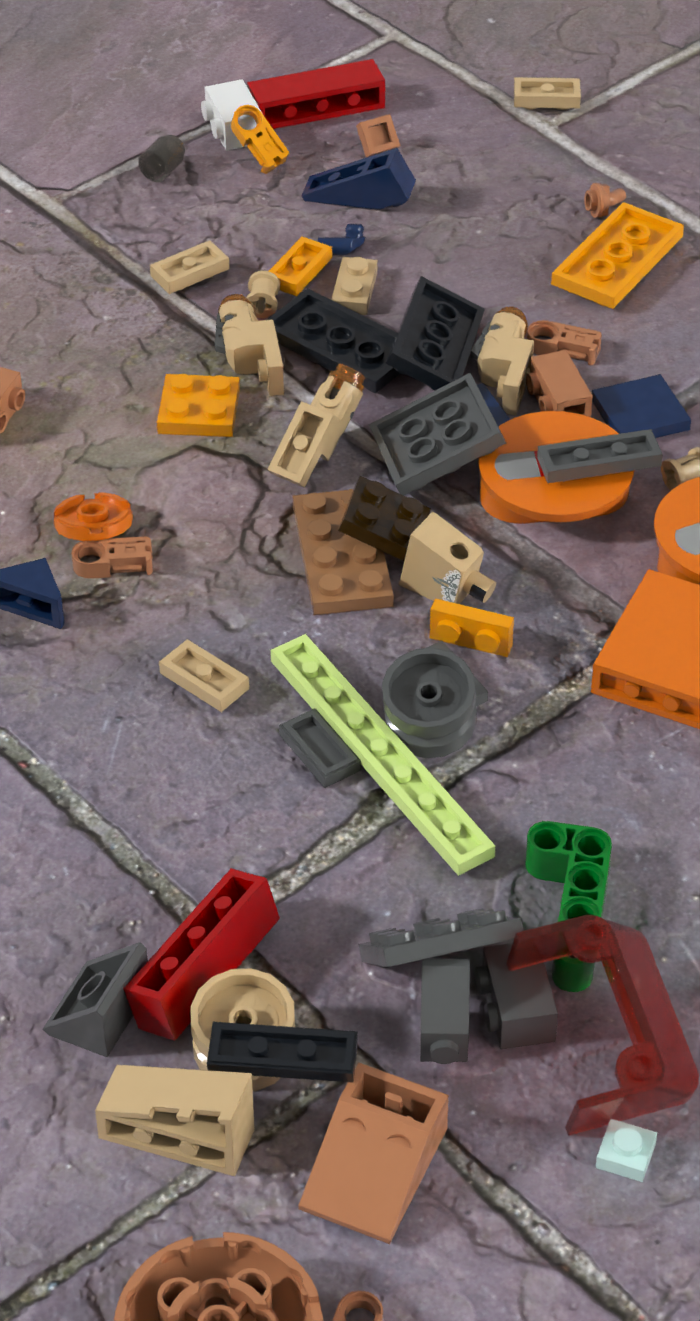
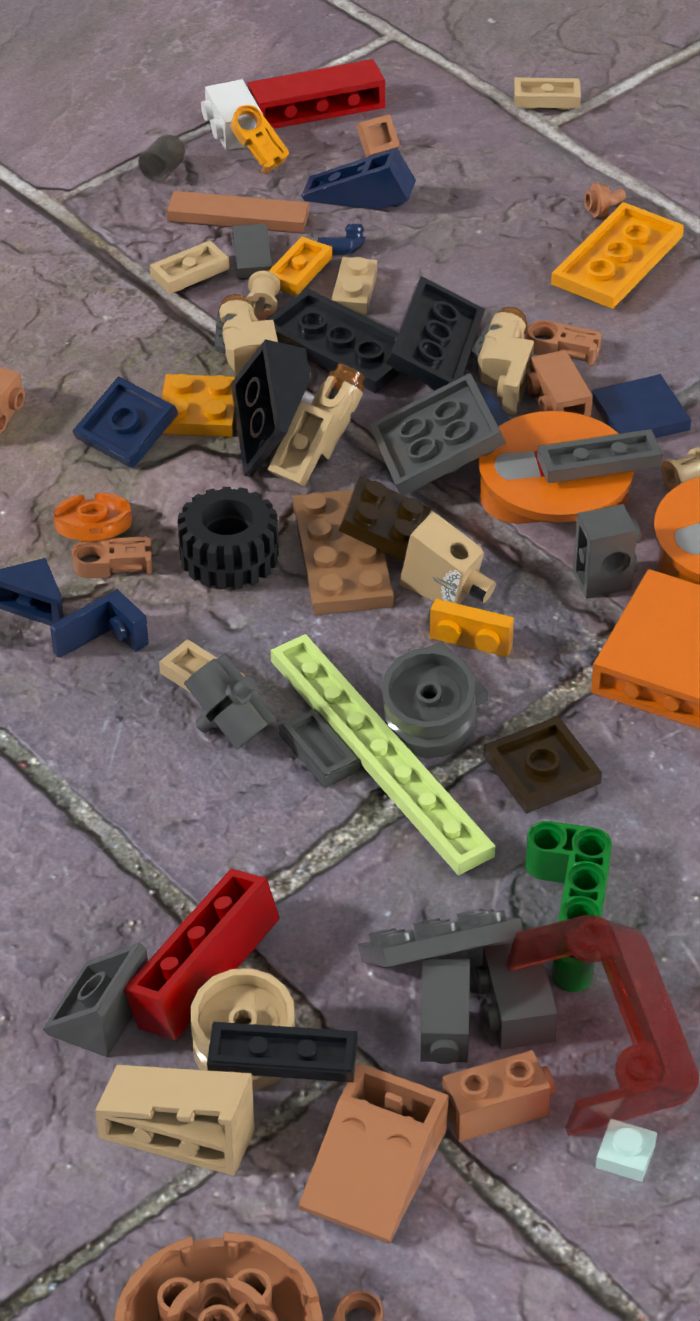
none -> dark blue bracket [50,589,149,658]
none -> dark blue tile [72,376,179,469]
none -> nougat tile [167,191,309,233]
none -> black tyre [178,487,279,590]
none -> dark grey pin [184,654,277,750]
none -> black slope [231,339,311,477]
none -> dark grey tile [232,224,272,279]
none -> nougat brick [442,1050,555,1142]
none -> dark brown plate [483,716,602,814]
none -> dark grey brick [573,504,641,598]

